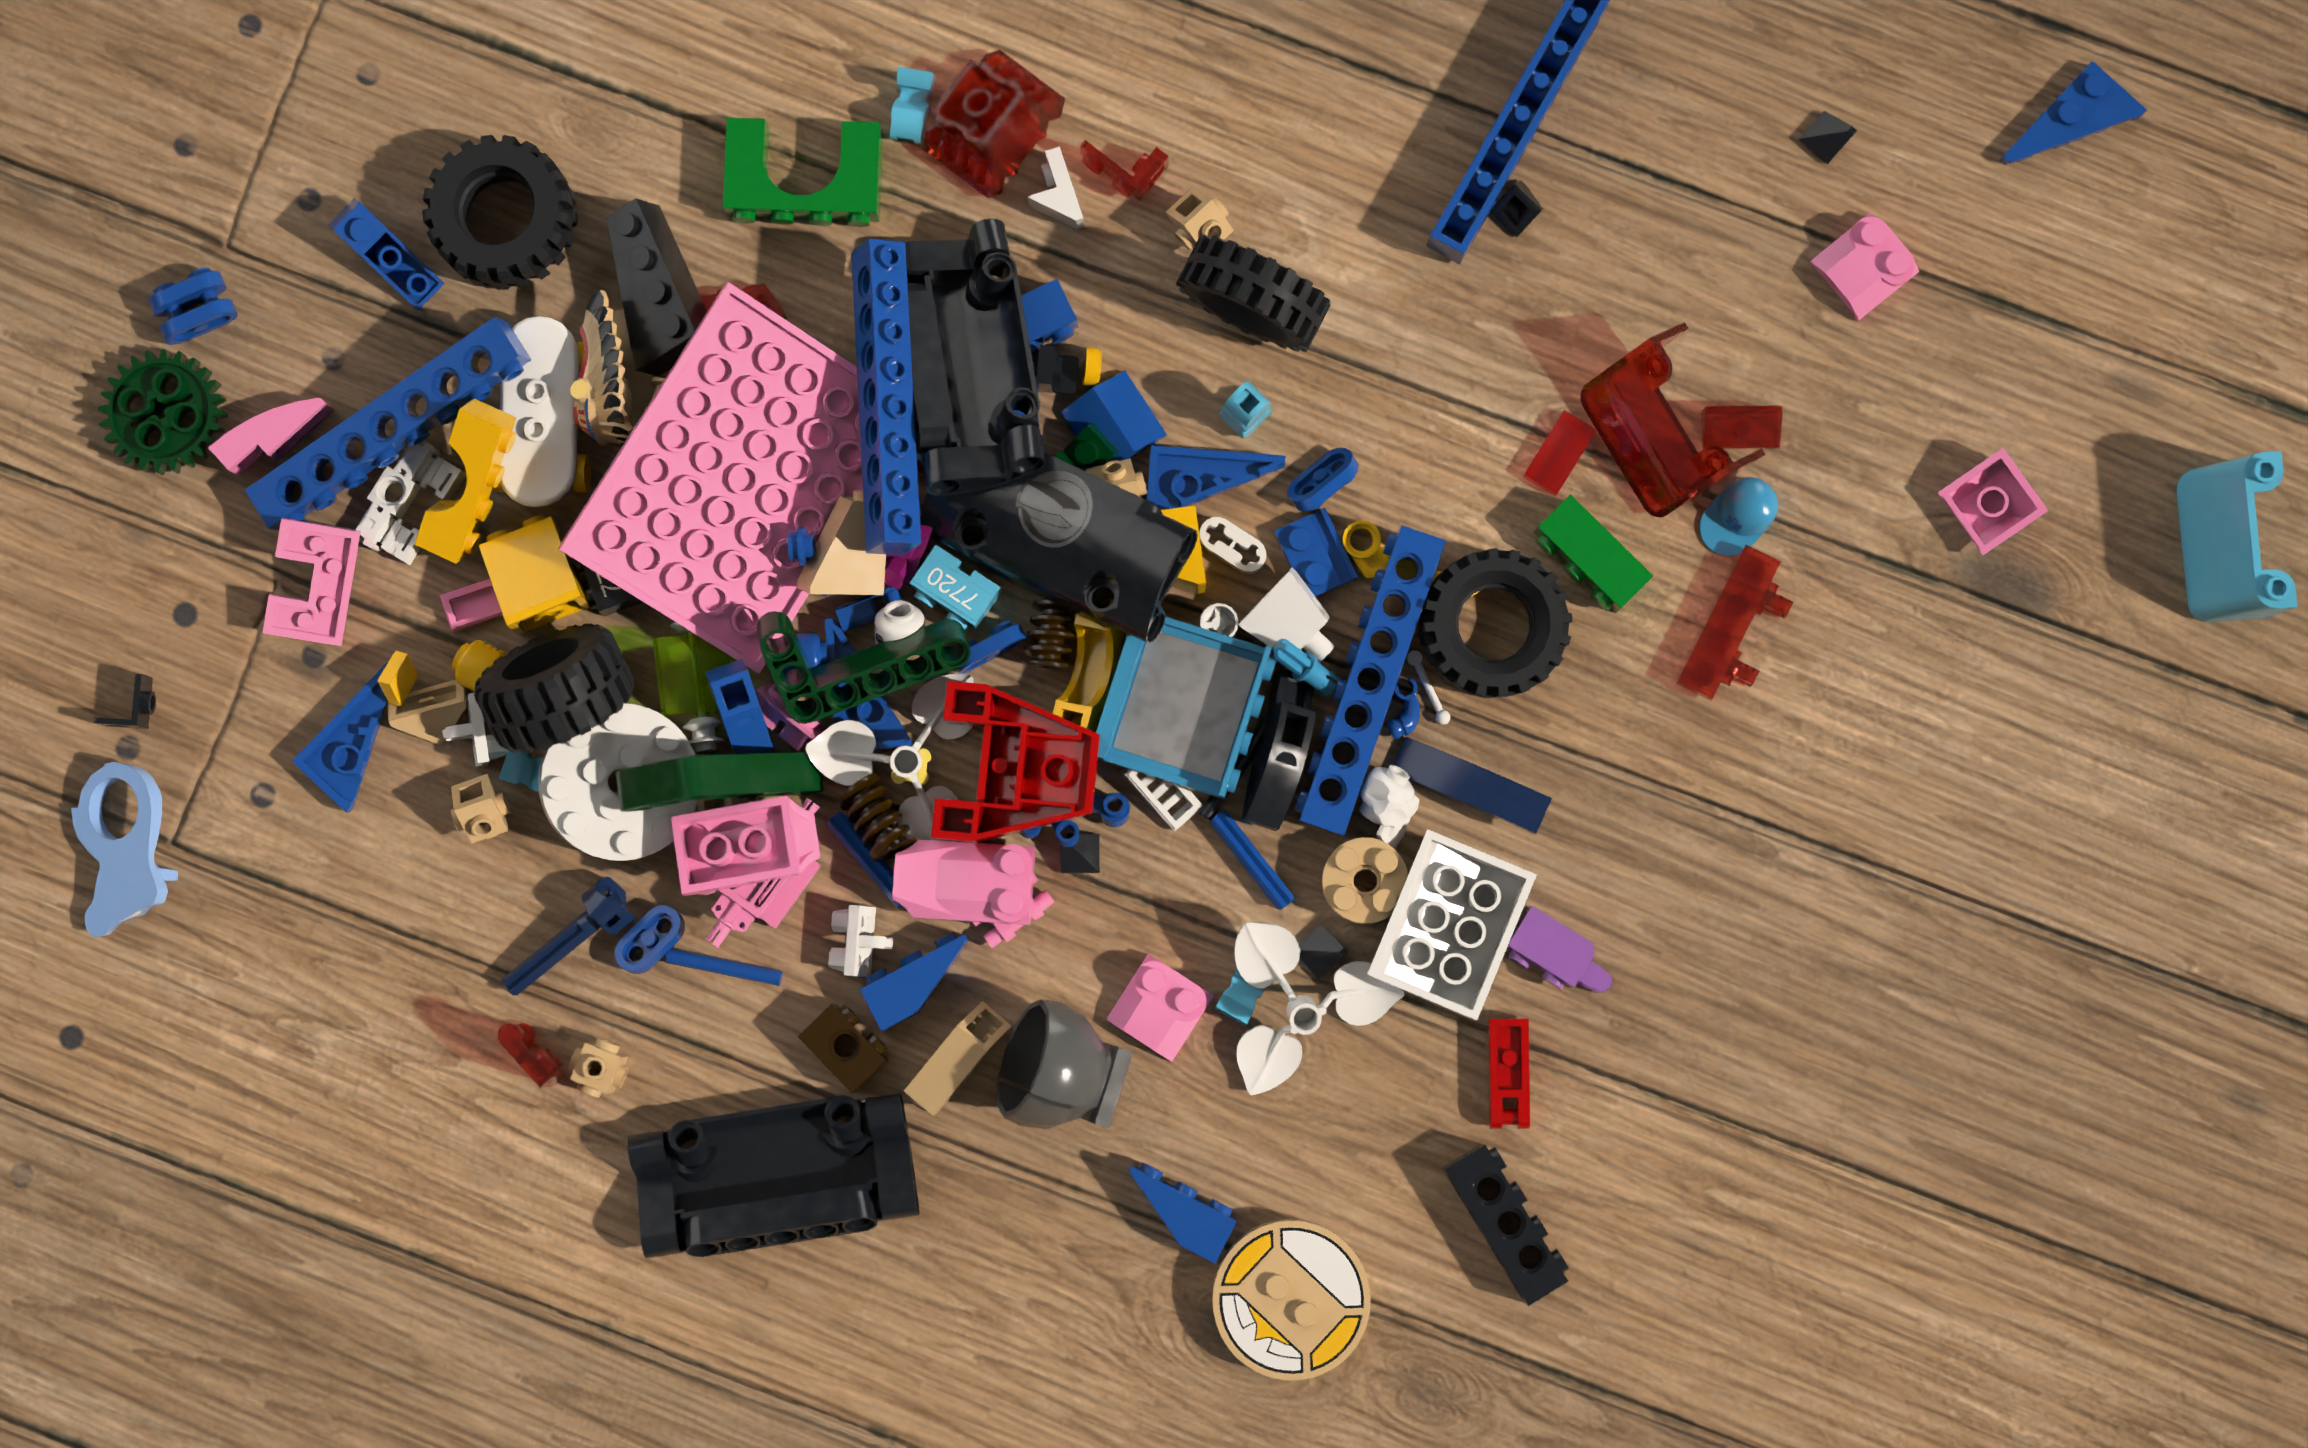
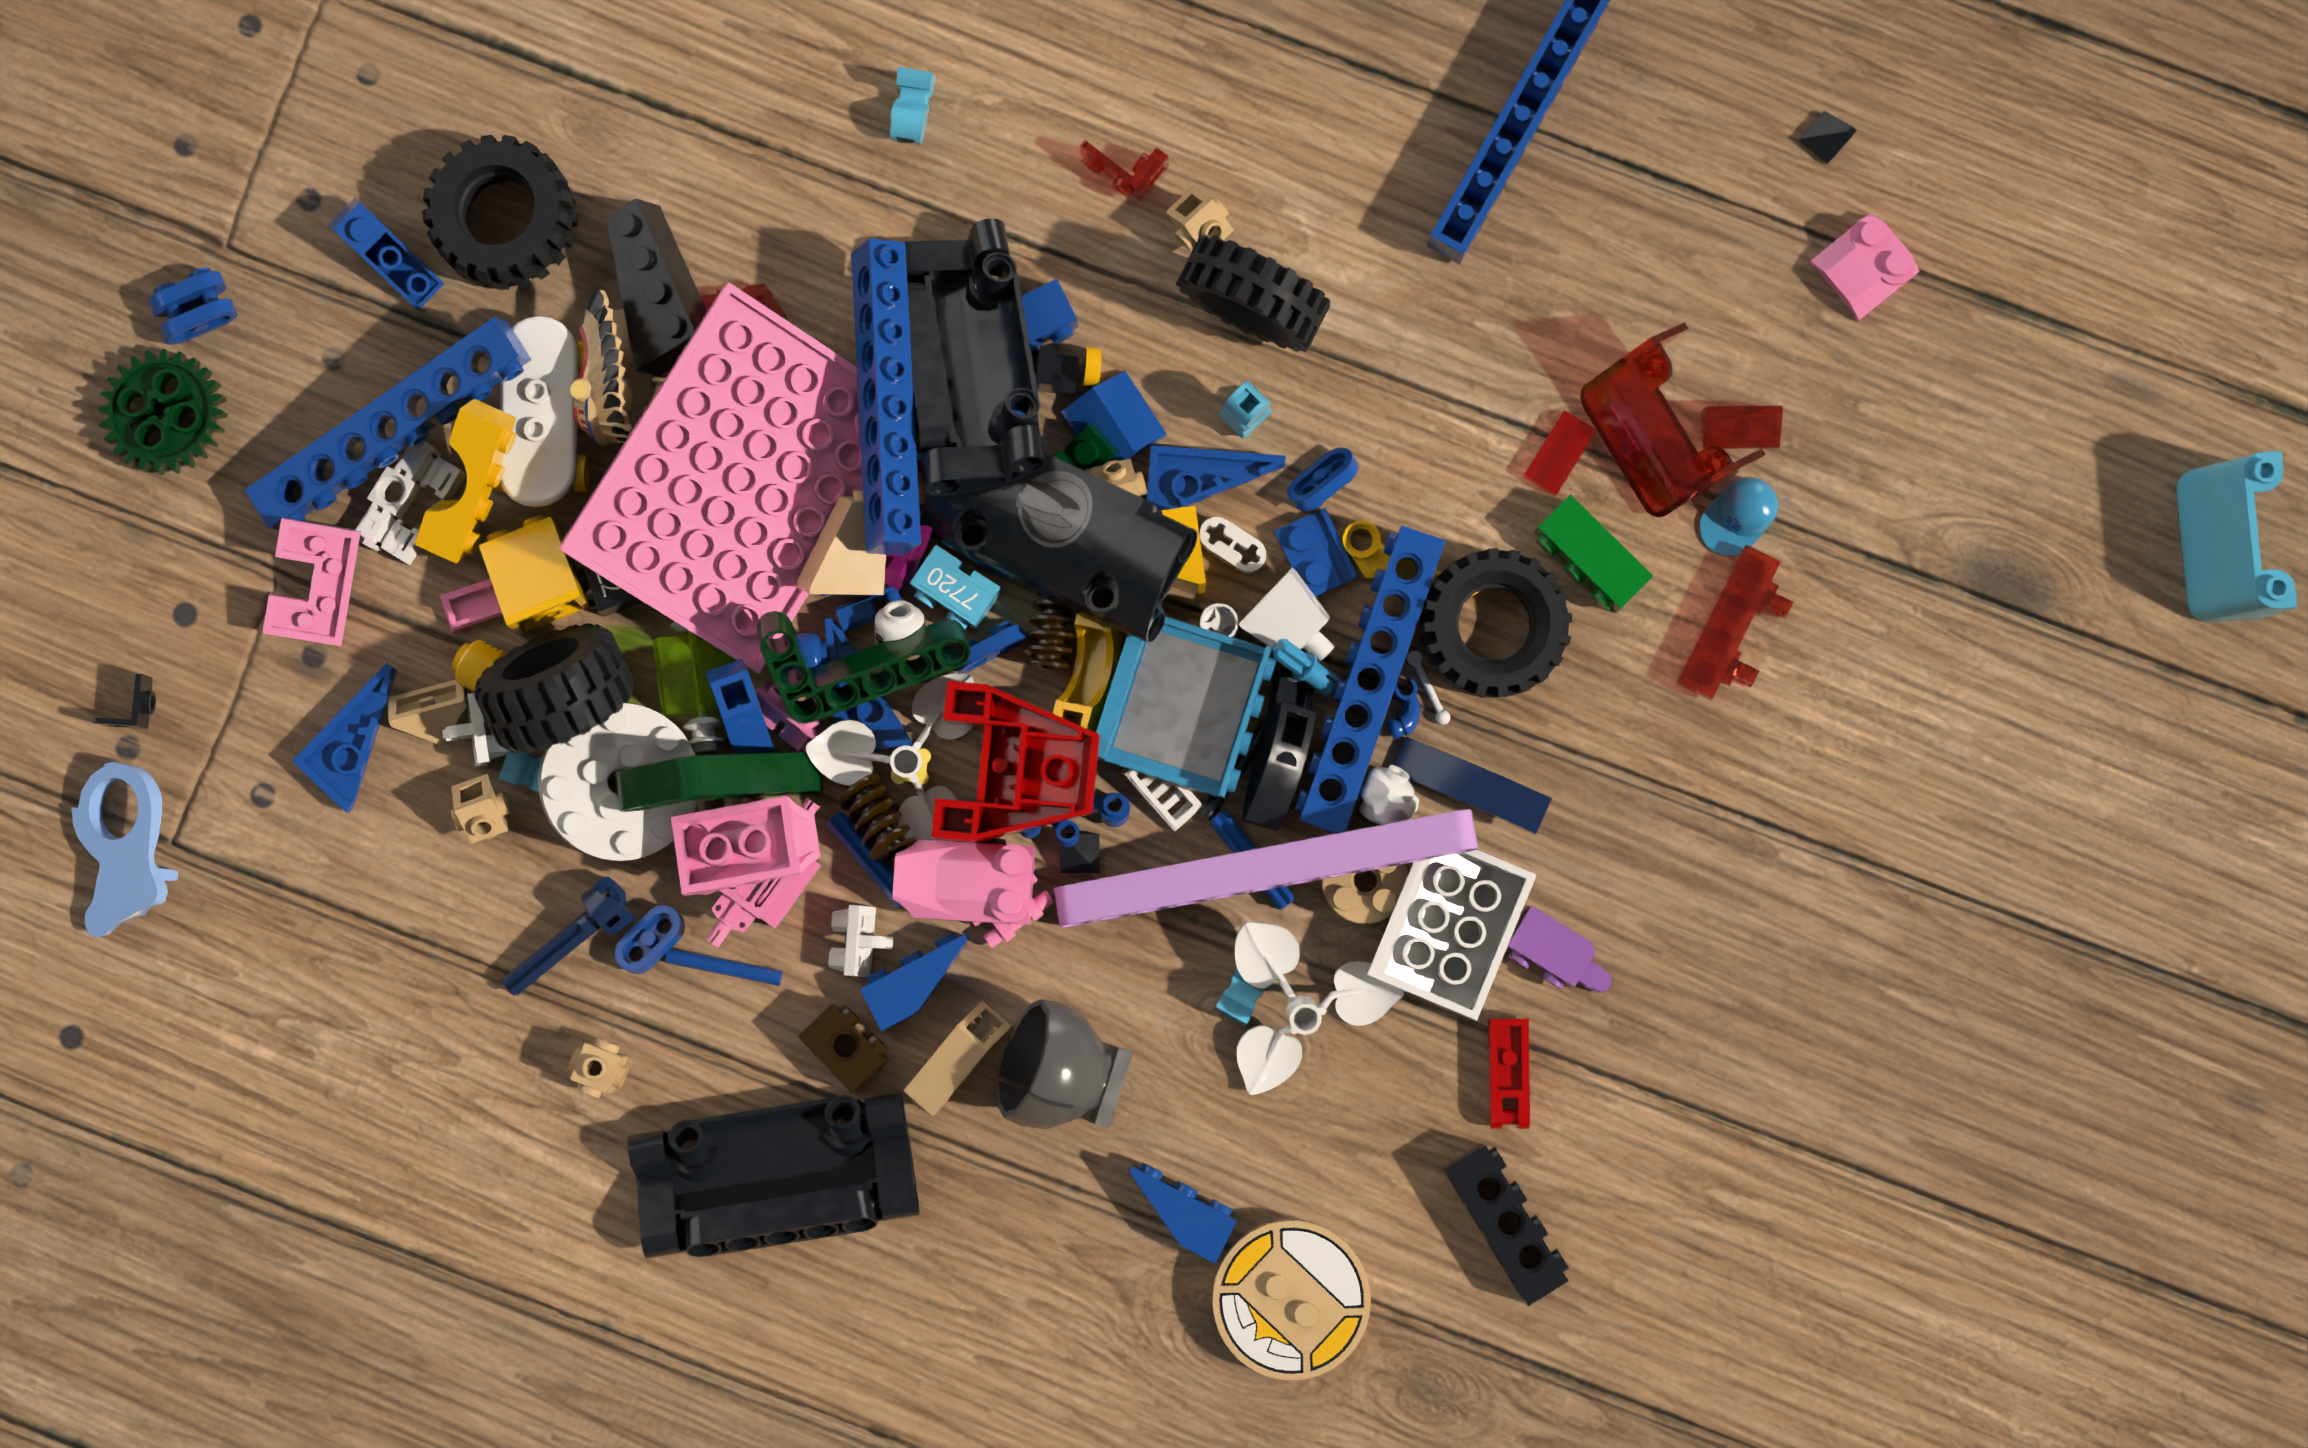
bright pink slope [208,398,334,476] -> none
yellow tile [378,651,419,706] -> none
clear red plate [497,1023,566,1088] -> none
green arch [723,117,883,227] -> none
blue plate [788,527,816,566] -> none
clear red slope [922,50,1065,198] -> none
white slope [1028,146,1084,229] -> none
bright pink slope [1106,954,1213,1062] -> none
black slope [1299,924,1349,979] -> none
black slope [1490,180,1543,237] -> none
bright pink slope [1938,448,2049,556] -> none
blue wing [2000,61,2147,165] -> none
none -> lavender beam [1053,809,1479,928]

